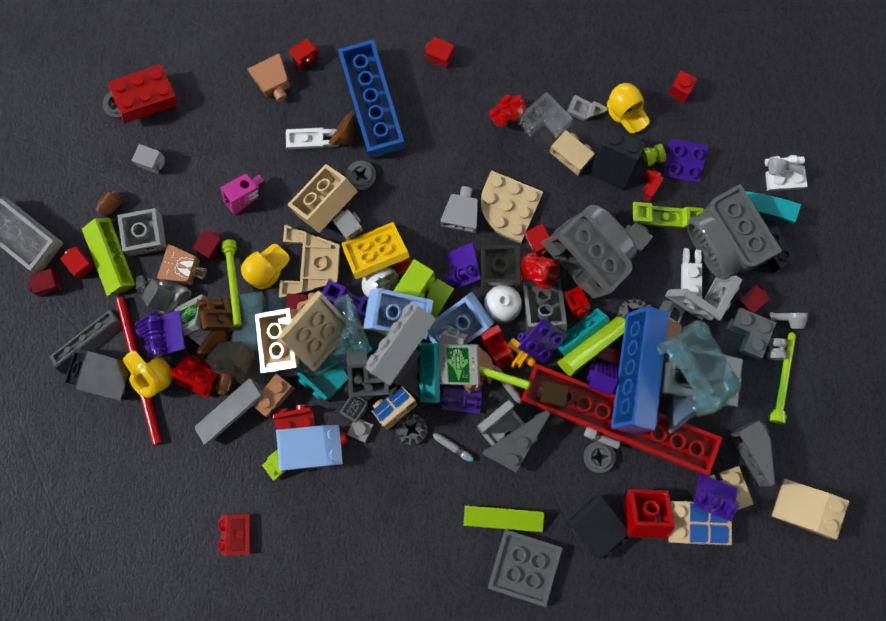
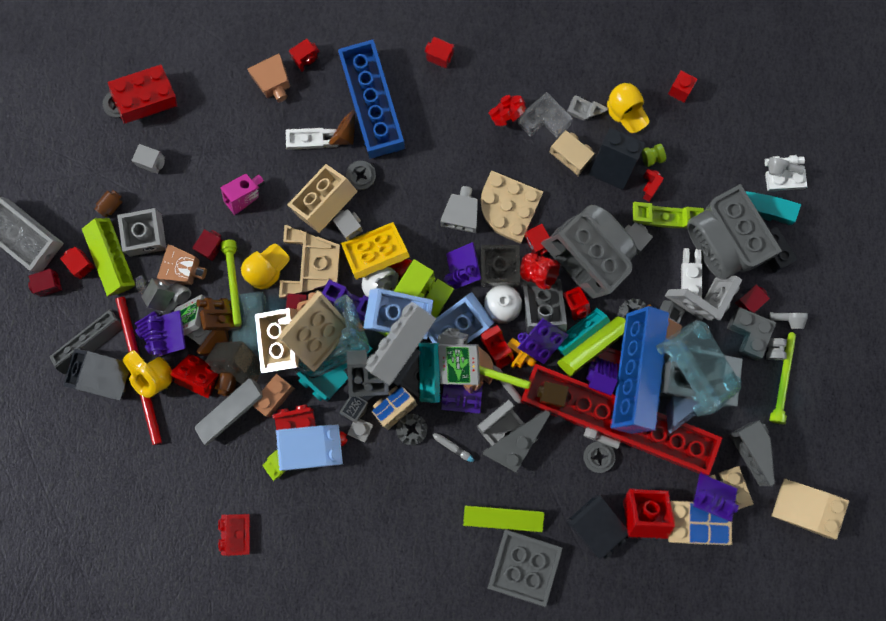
dark purple hinge [662,139,708,183] -> none

